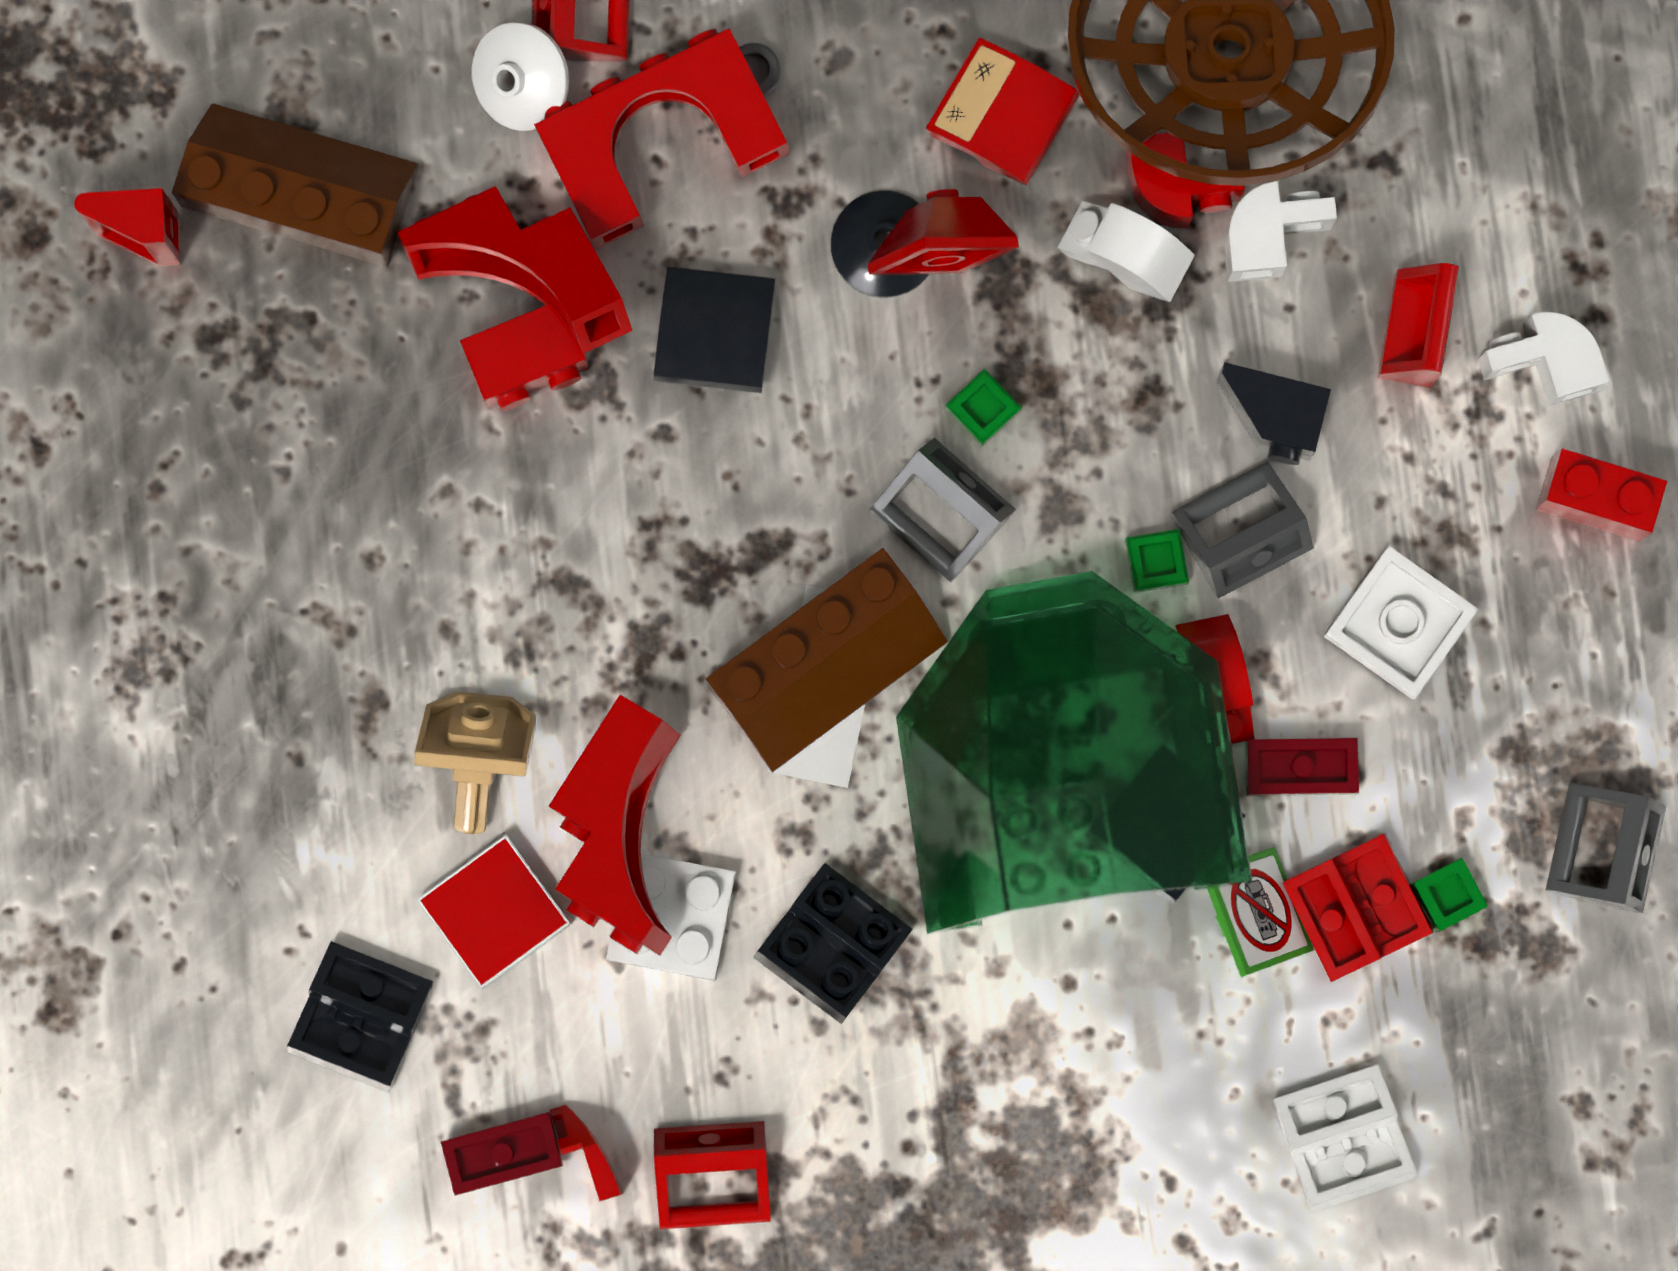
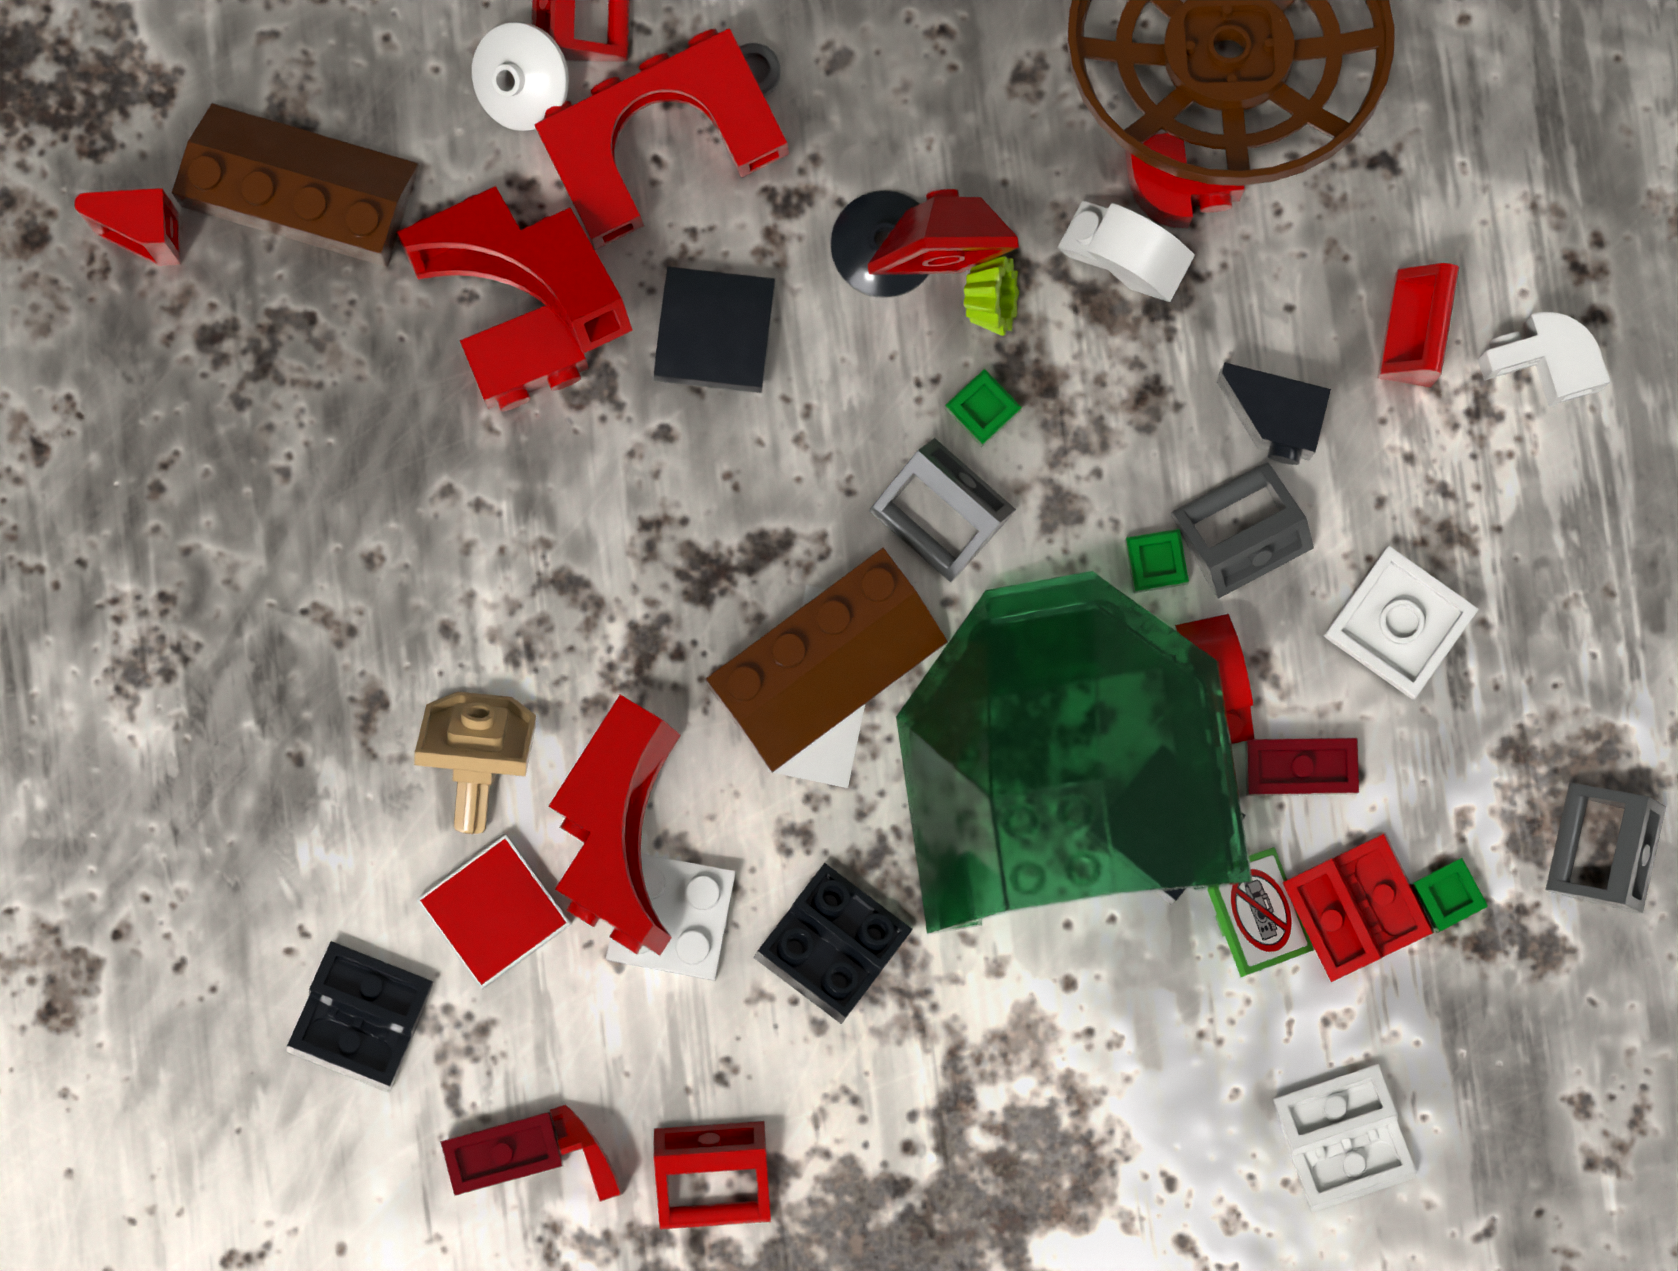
red slope [925,37,1080,186] -> none
white brick [1224,181,1337,282] -> none
red brick [1536,448,1668,542] -> none
none -> lime piece [964,256,1019,336]

